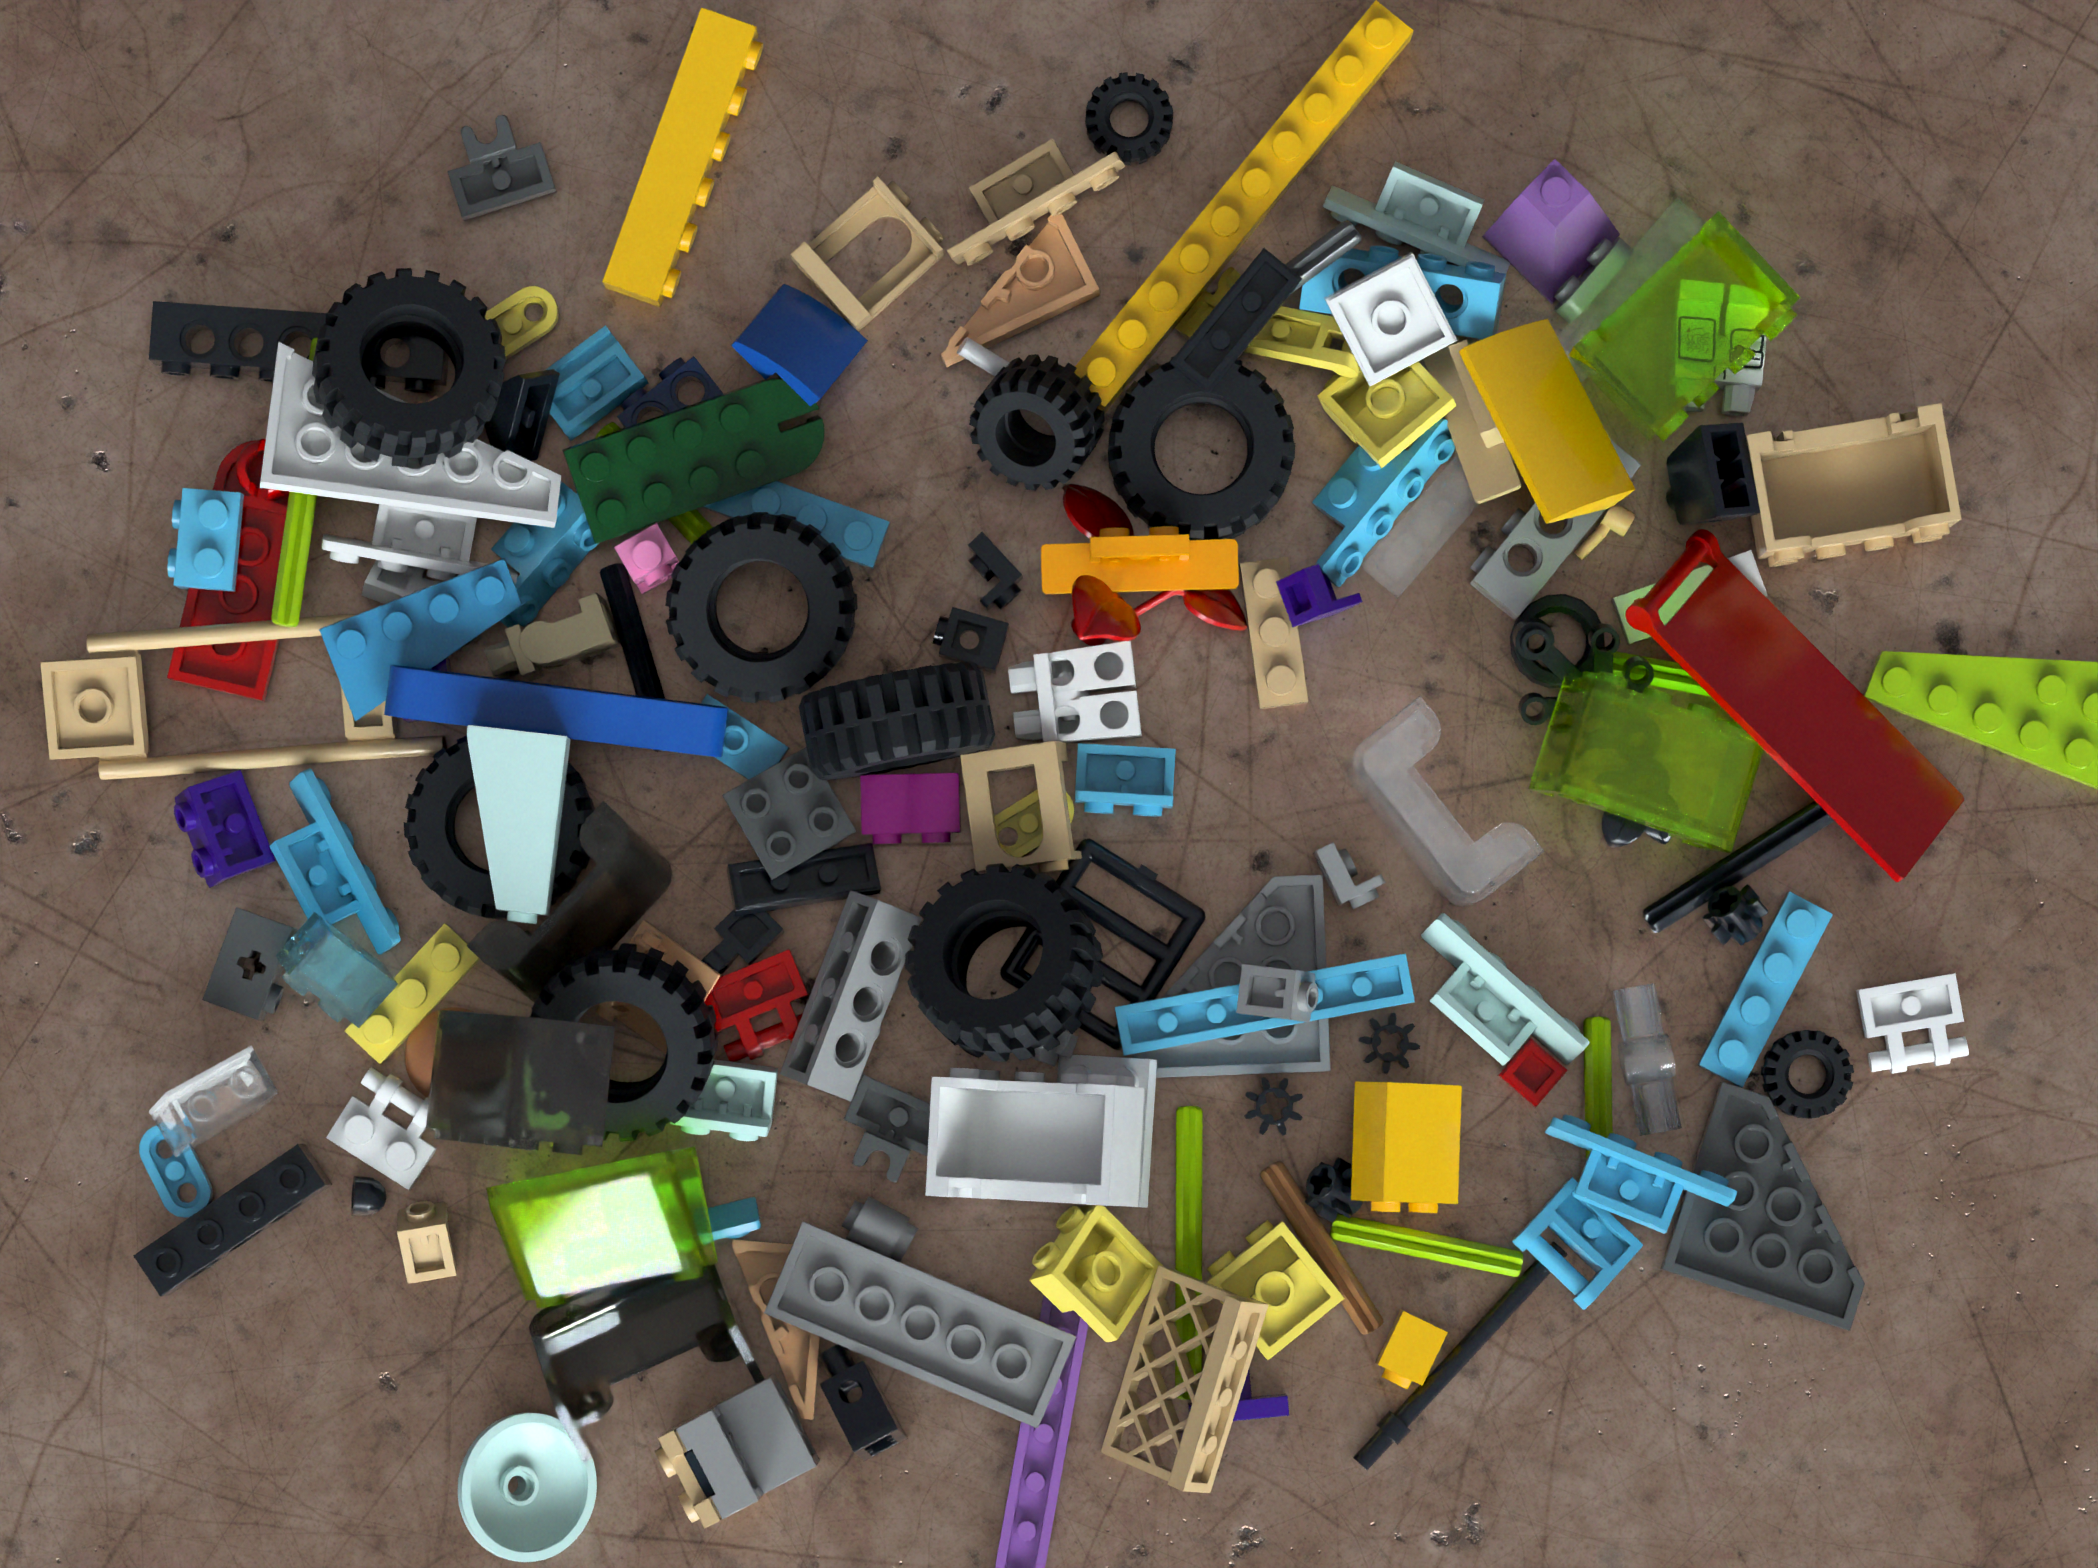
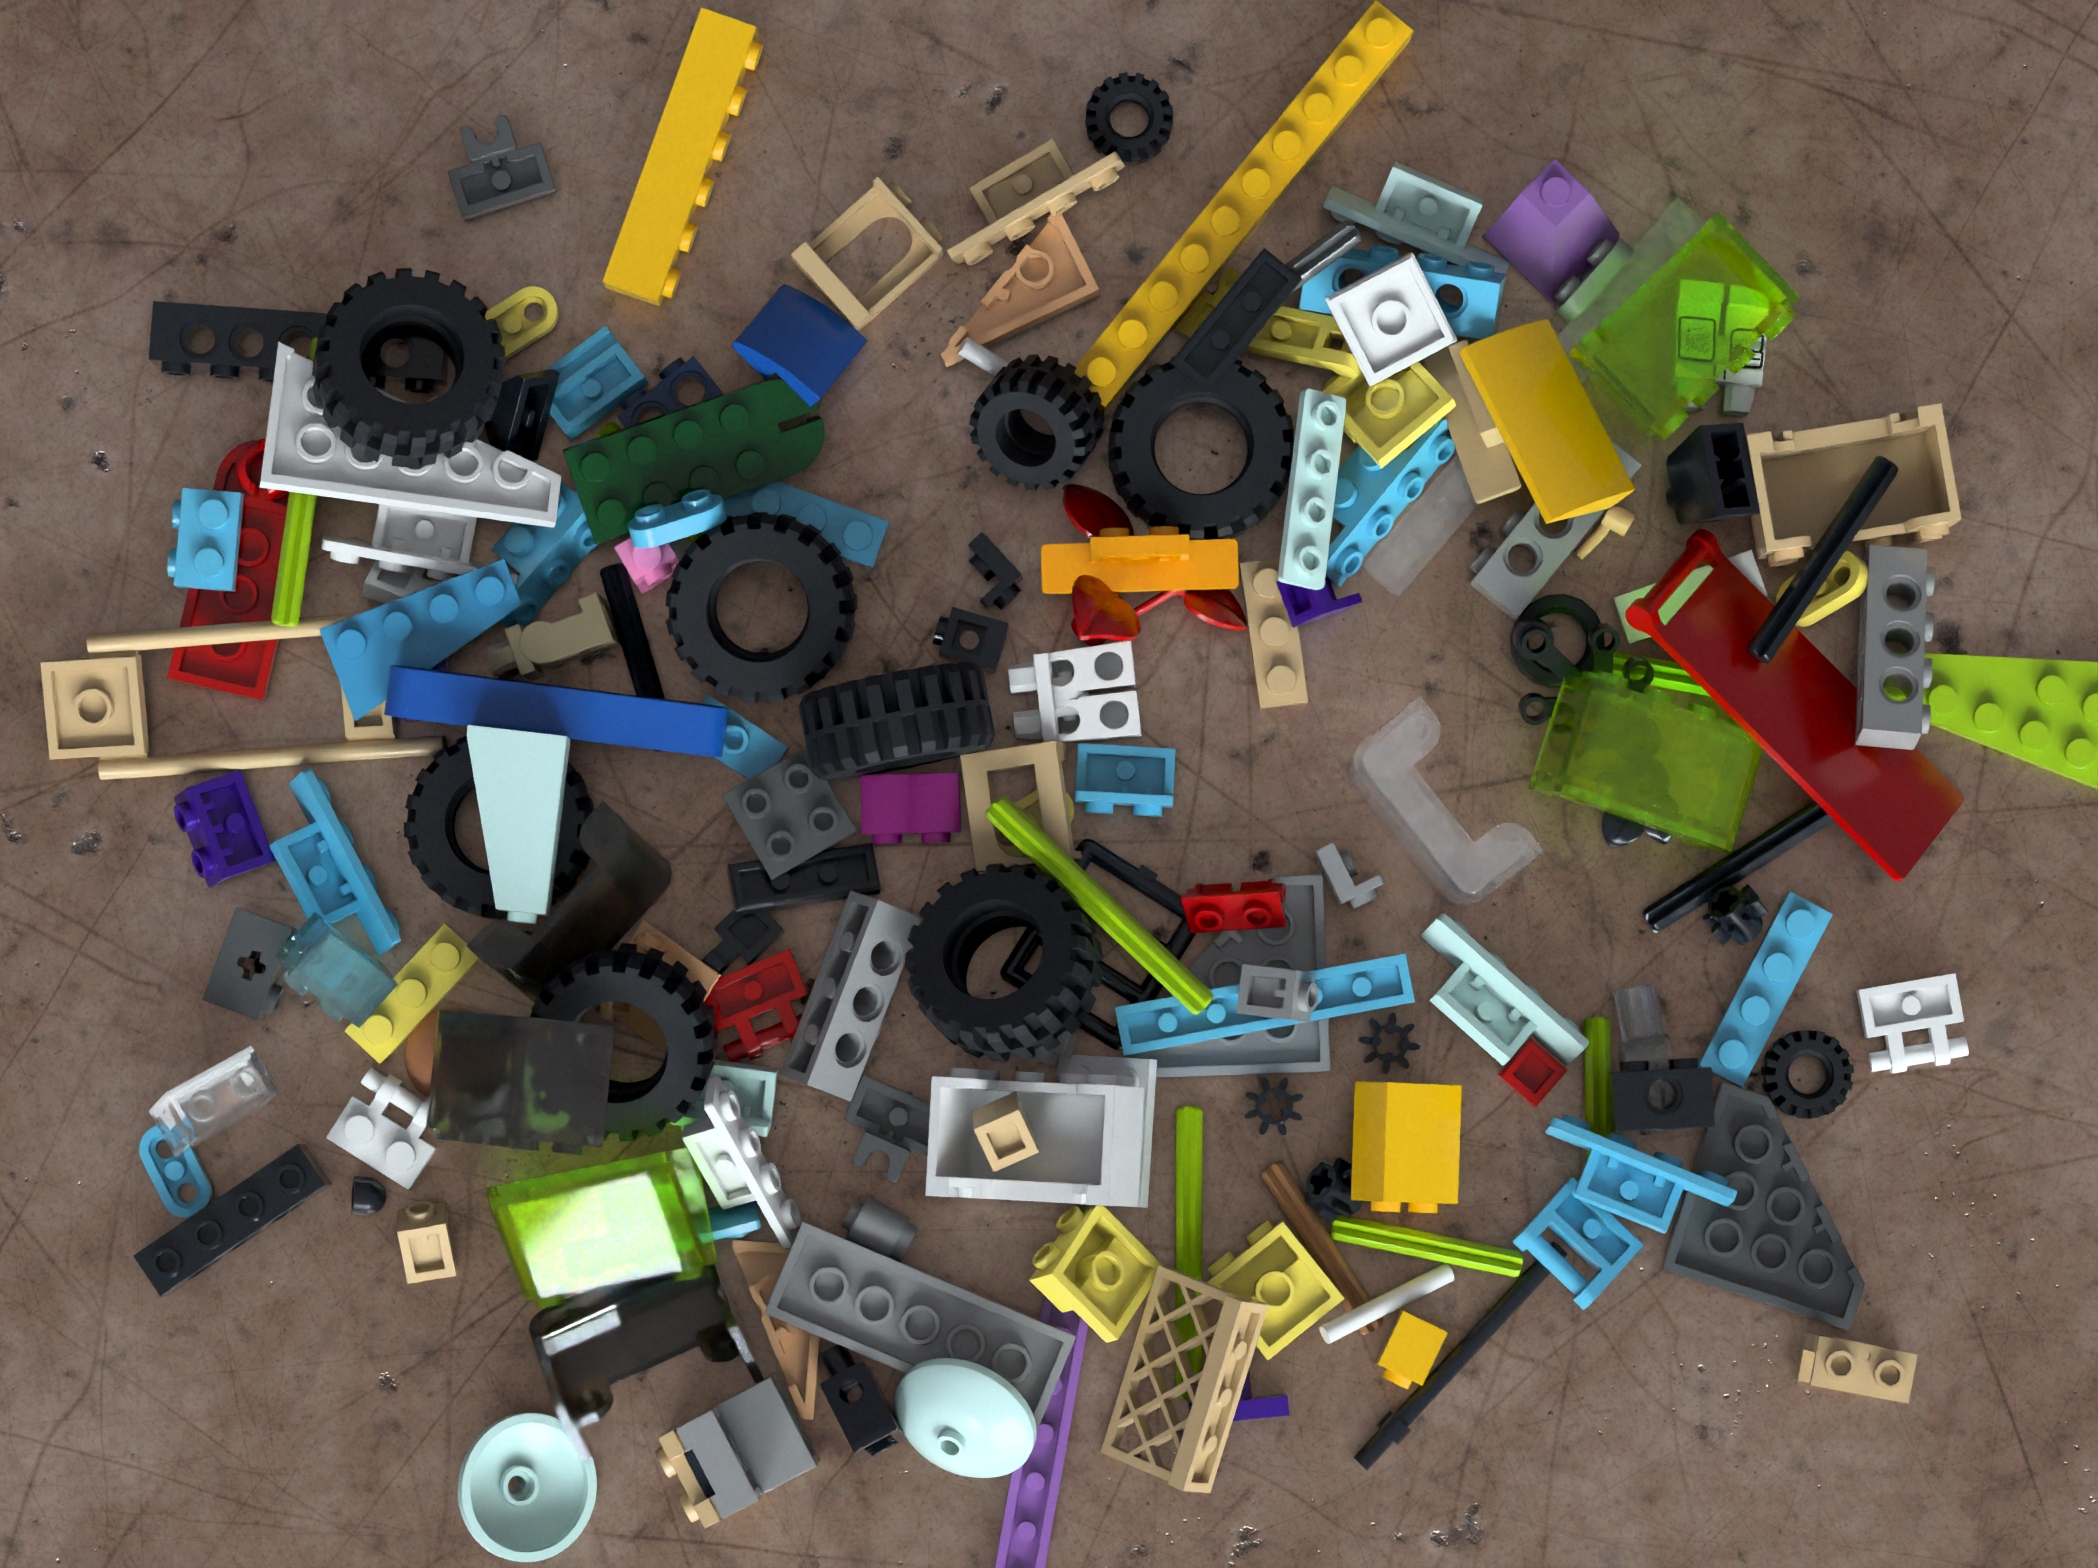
none -> medium azure plate [628,489,727,548]
none -> white bracket [682,1075,801,1250]
none -> light aqua dish [894,1358,1037,1478]
none -> tan panel [971,1092,1039,1172]
none -> lime axle [985,795,1214,1015]
none -> red hinge [1181,878,1287,933]
none -> light aqua bracket [1278,389,1347,590]
none -> white bar [1319,1263,1454,1344]
none -> black brick [1608,1058,1715,1132]
none -> black axle [1747,456,1898,663]
none -> light yellow plate [1776,551,1868,627]
none -> tan panel [1795,1332,1918,1404]
none -> light grey brick [1855,544,1935,750]

